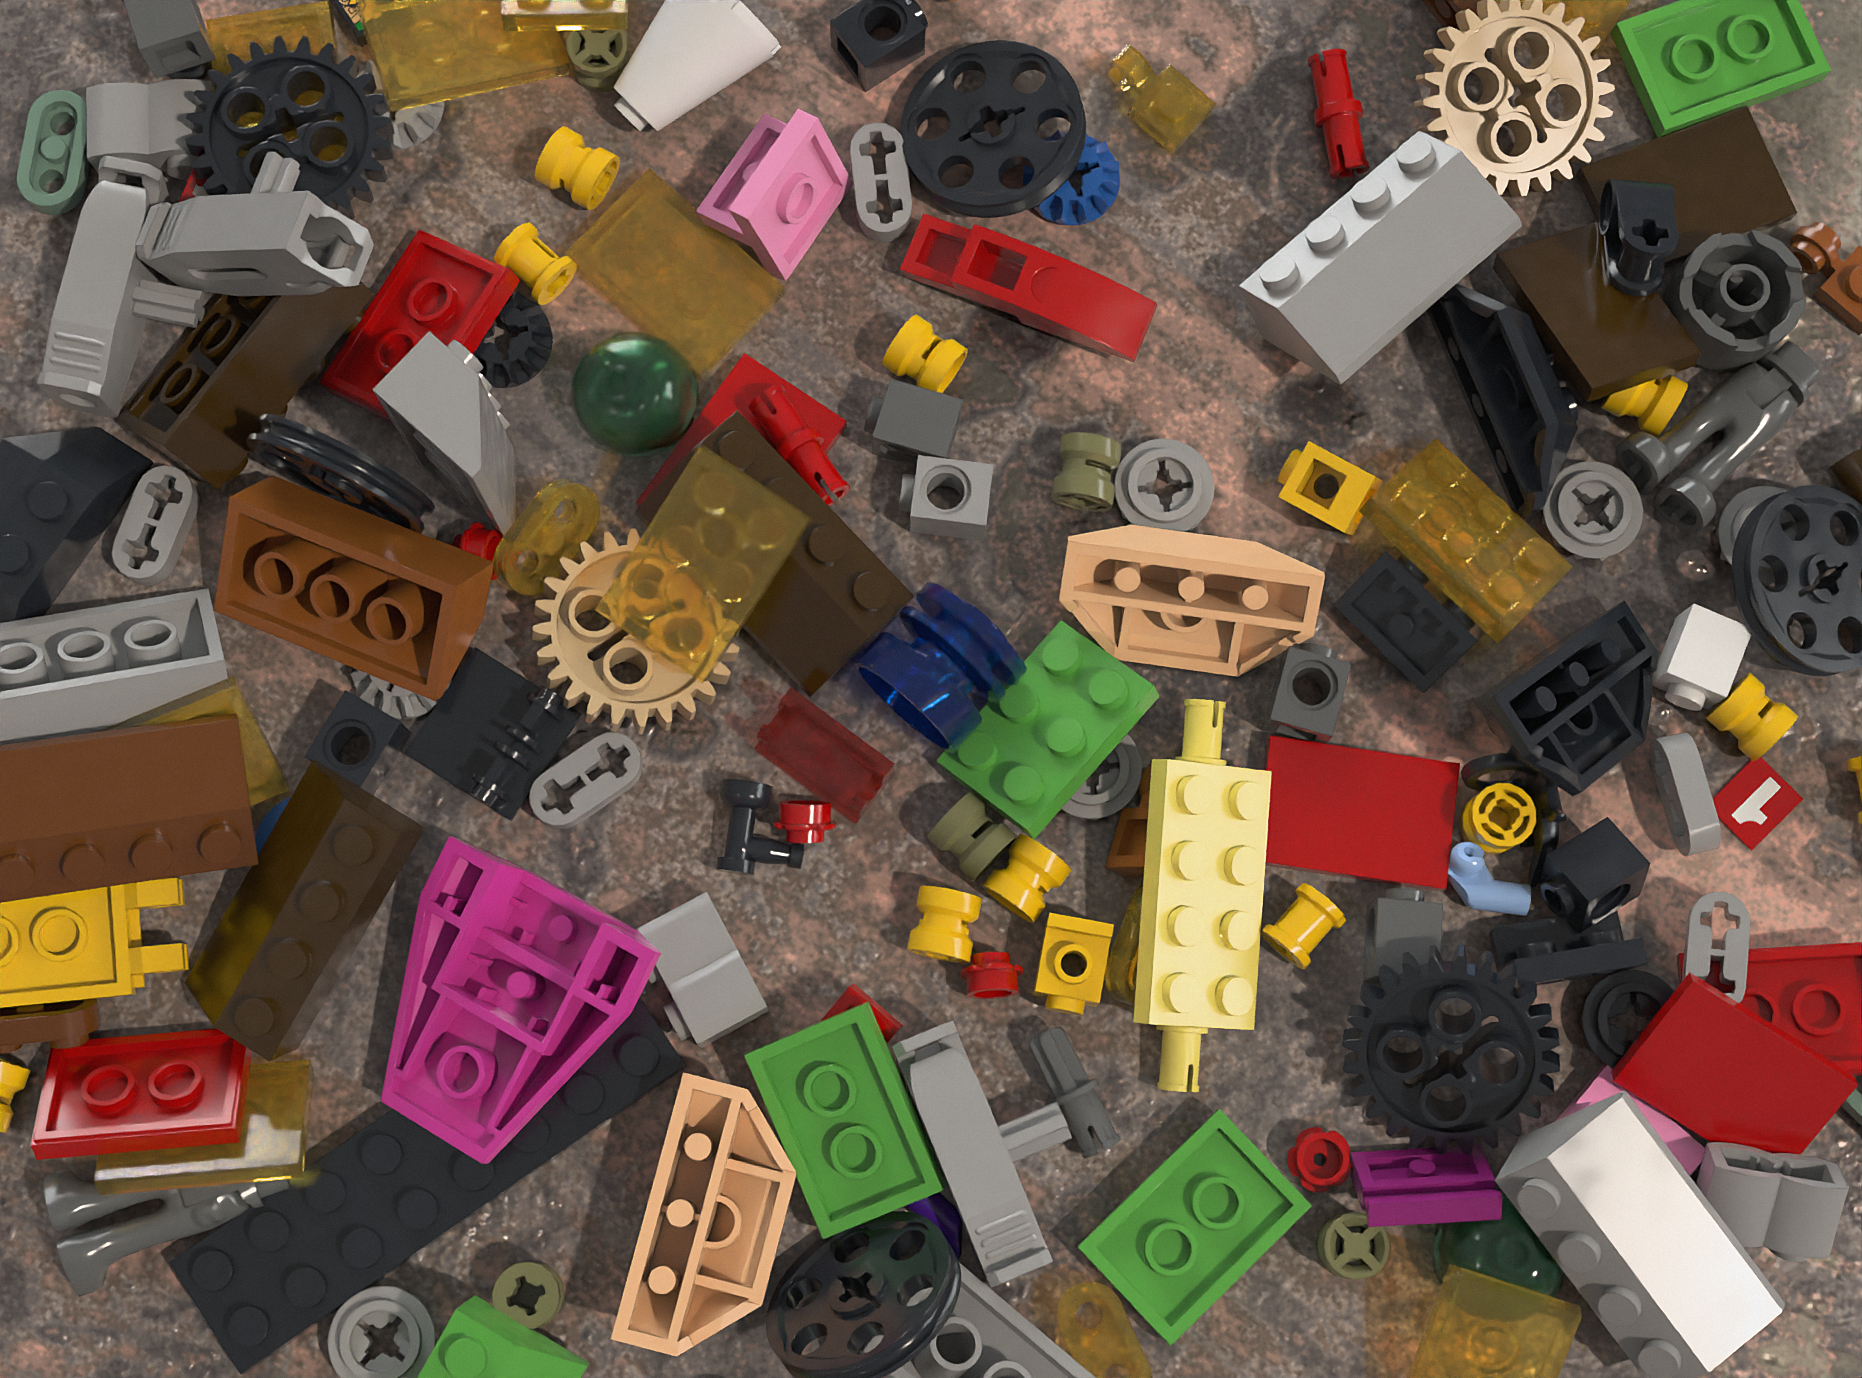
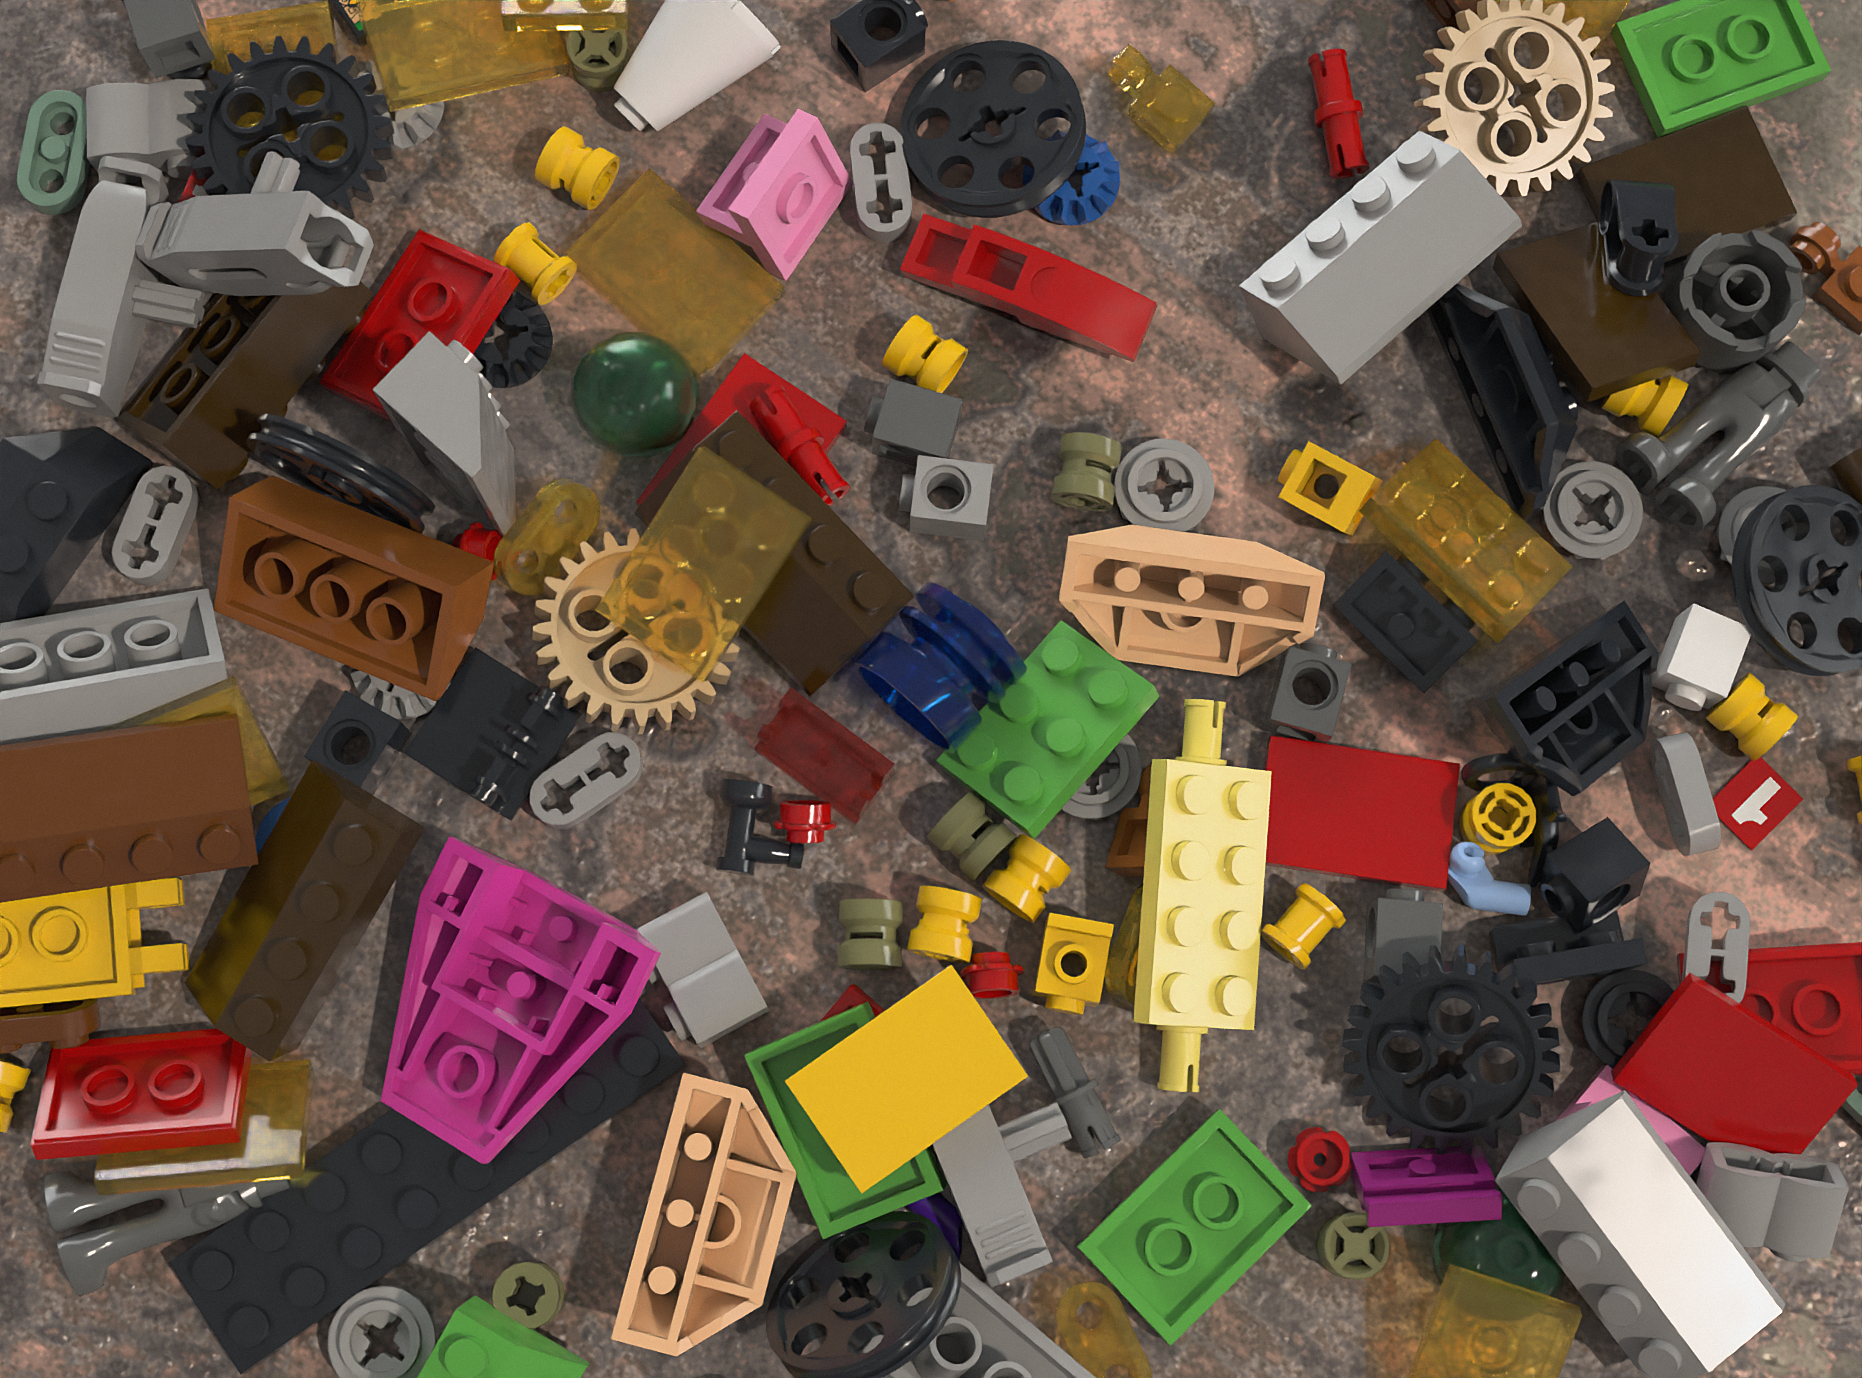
none -> yellow tile [785,965,1028,1194]
none -> olive wheel [838,899,903,970]

